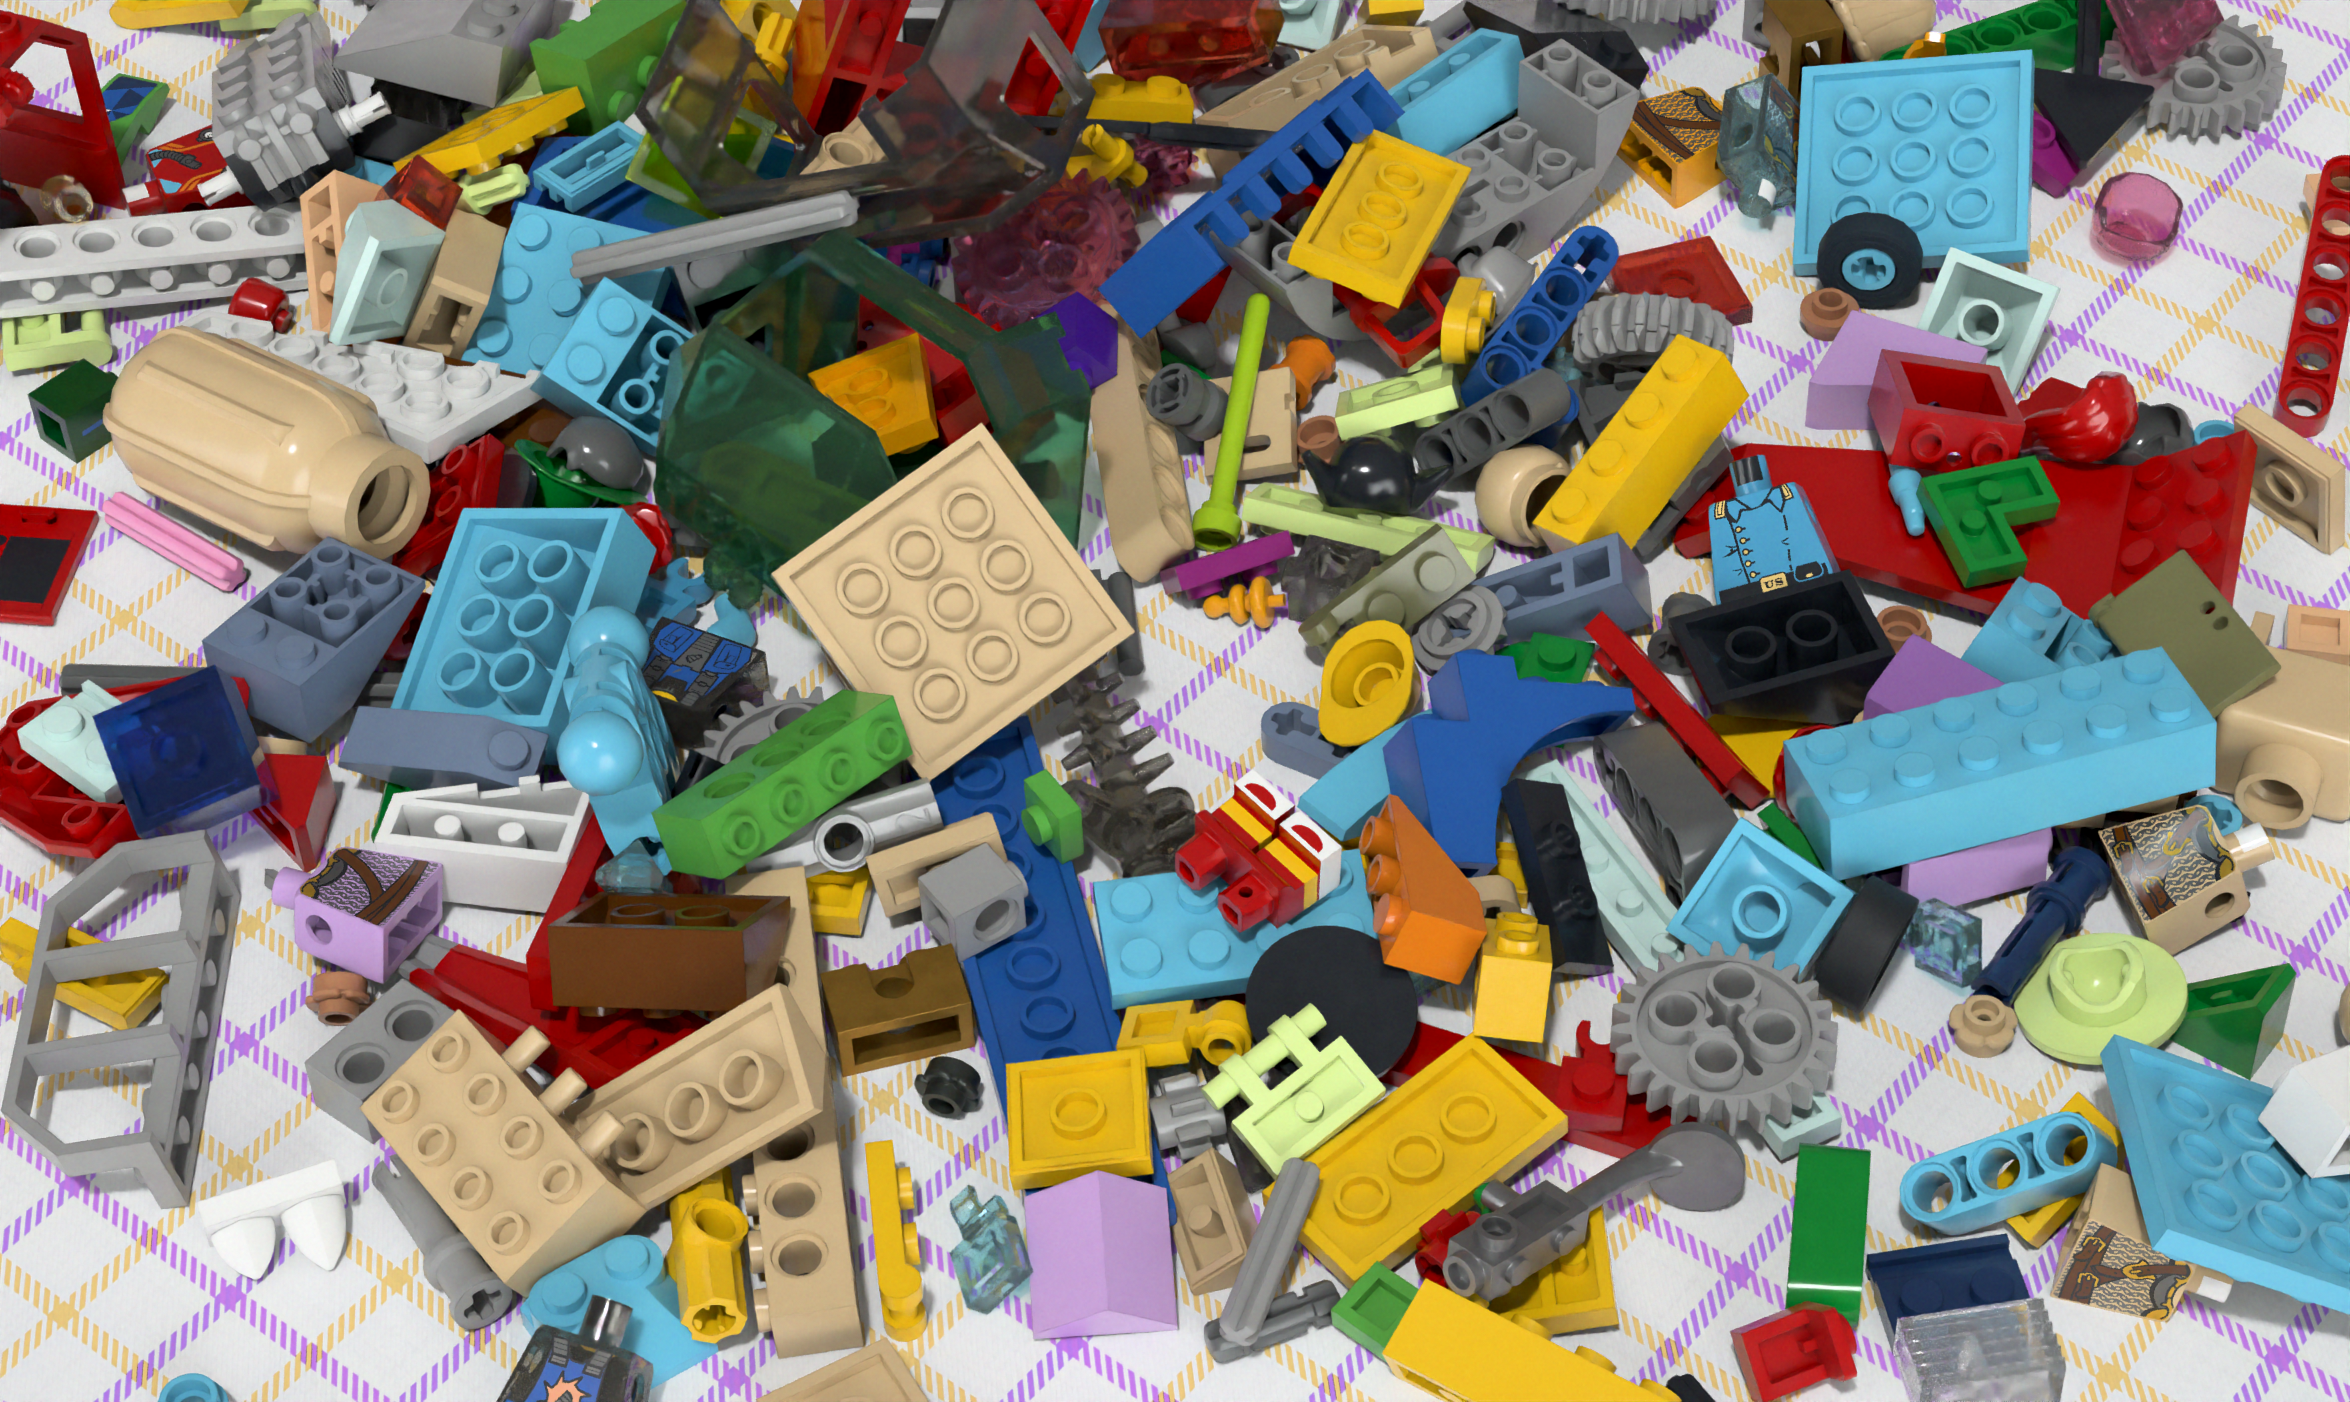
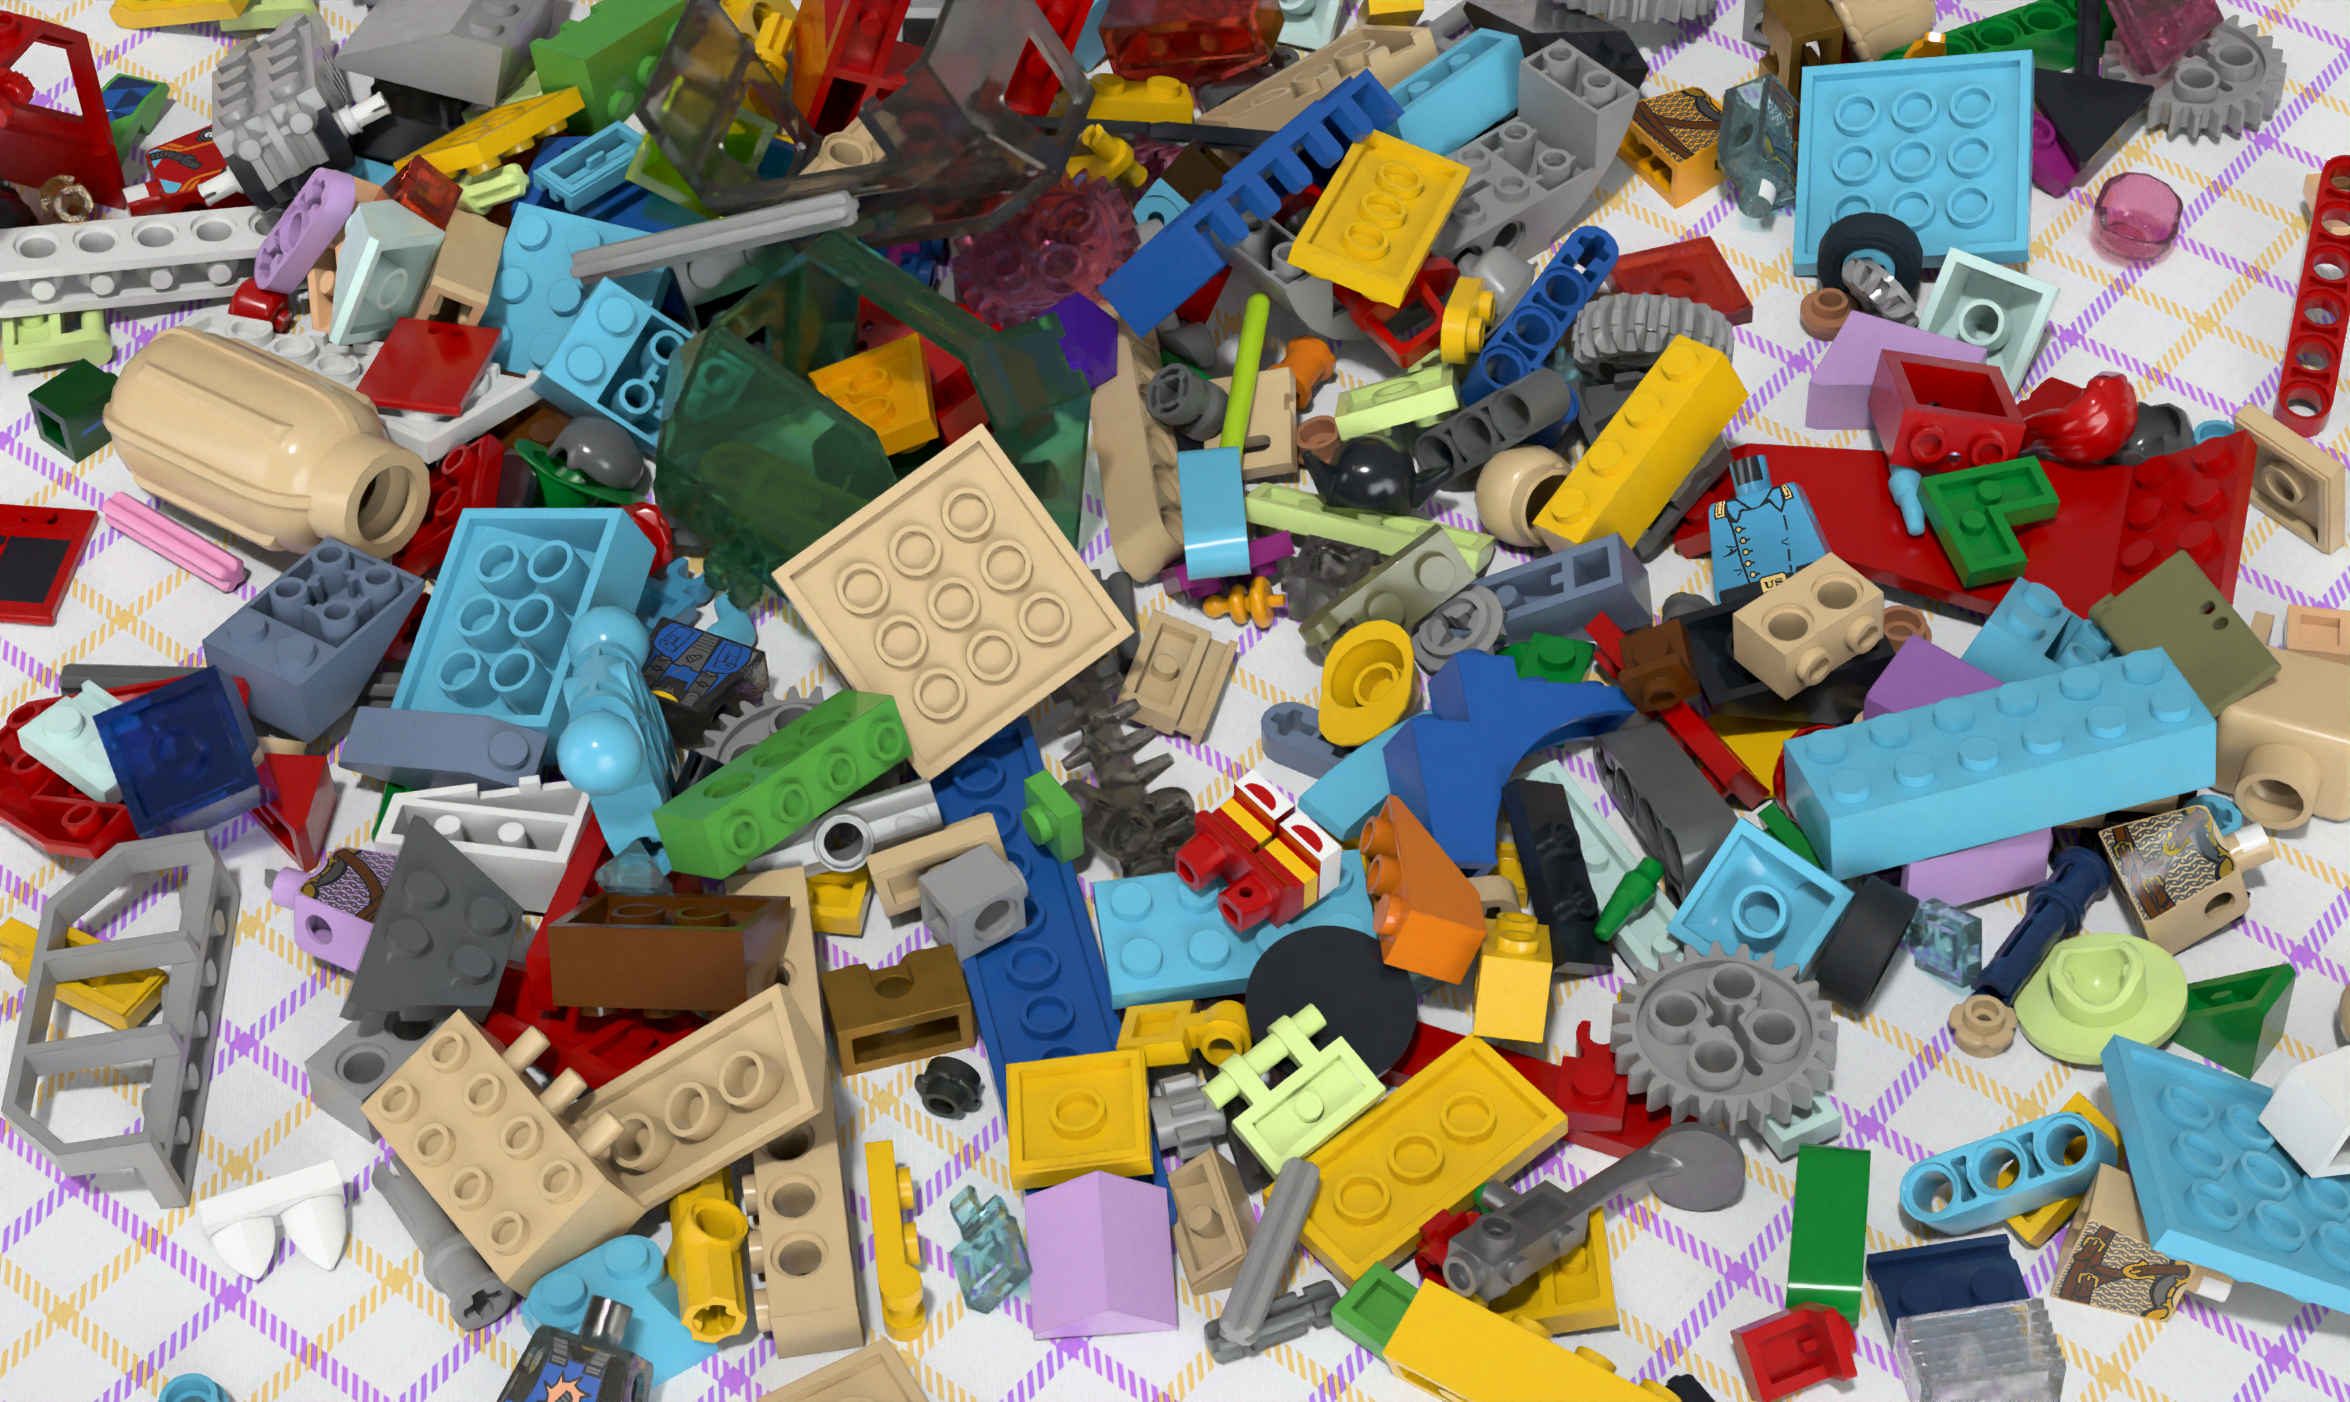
nougat plate [305,971,373,1026] -> none
none -> lavender beam [254,167,356,294]
none -> dark grey wing [339,815,524,1022]
none -> red container [355,317,503,417]
none -> tan plate [1113,609,1238,746]
none -> dark brown leg [1131,138,1232,232]
none -> medium azure beam [1177,446,1251,580]
none -> green piece [1594,857,1665,942]
none -> reddish brown bracket [1618,617,1701,714]
none -> tan brick [1733,552,1884,700]
none -> light grey gear [1841,257,1919,328]

